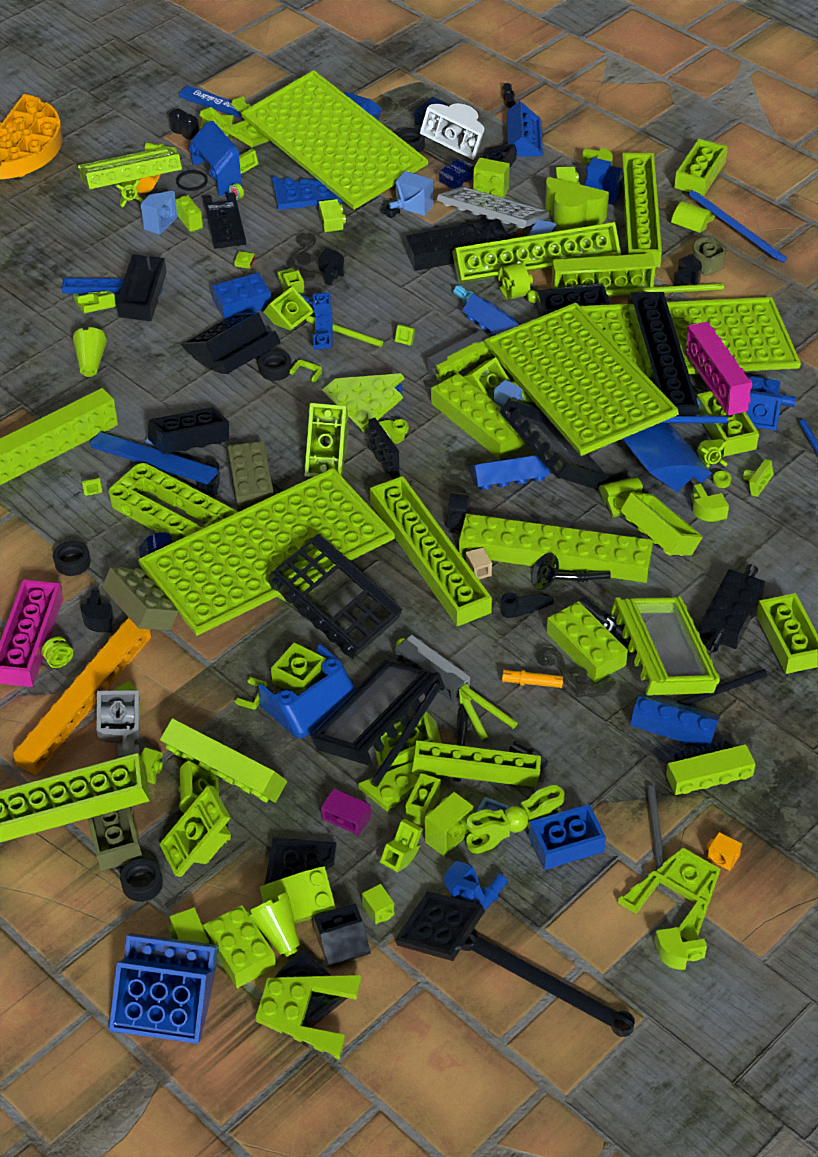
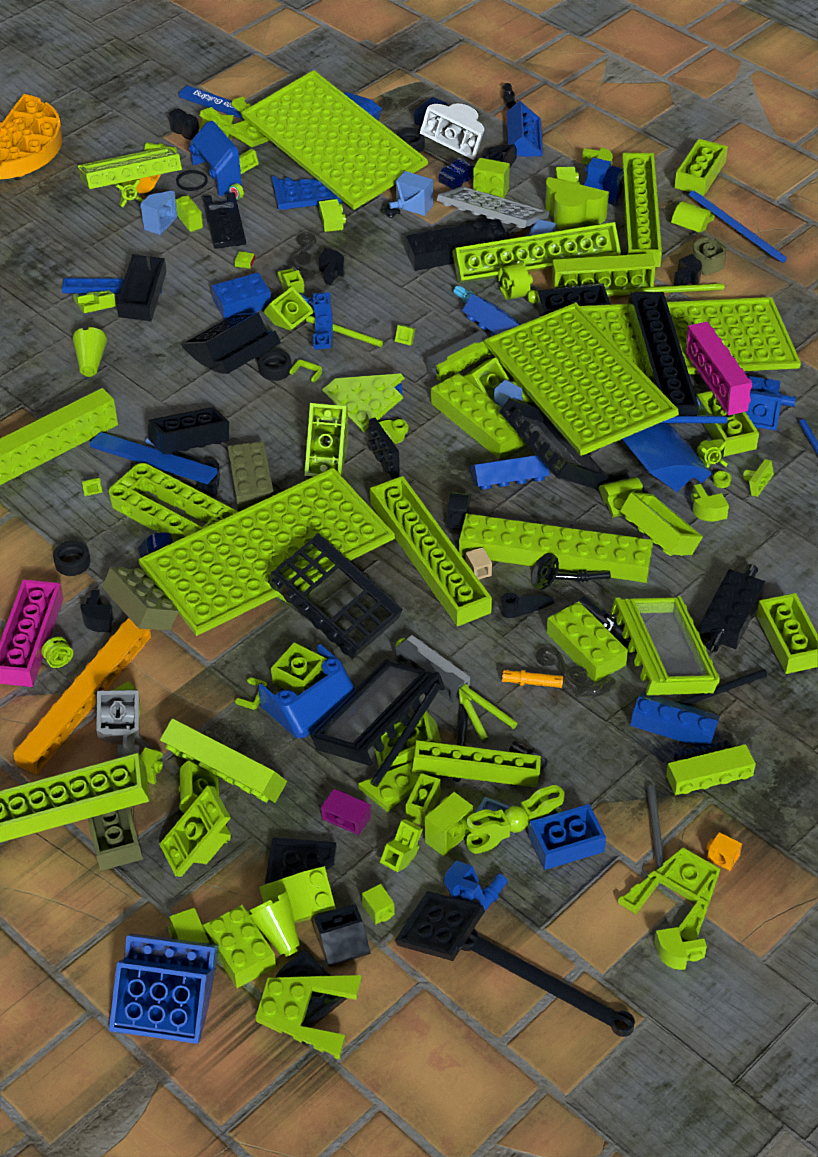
black tyre [120,859,163,902] -> none

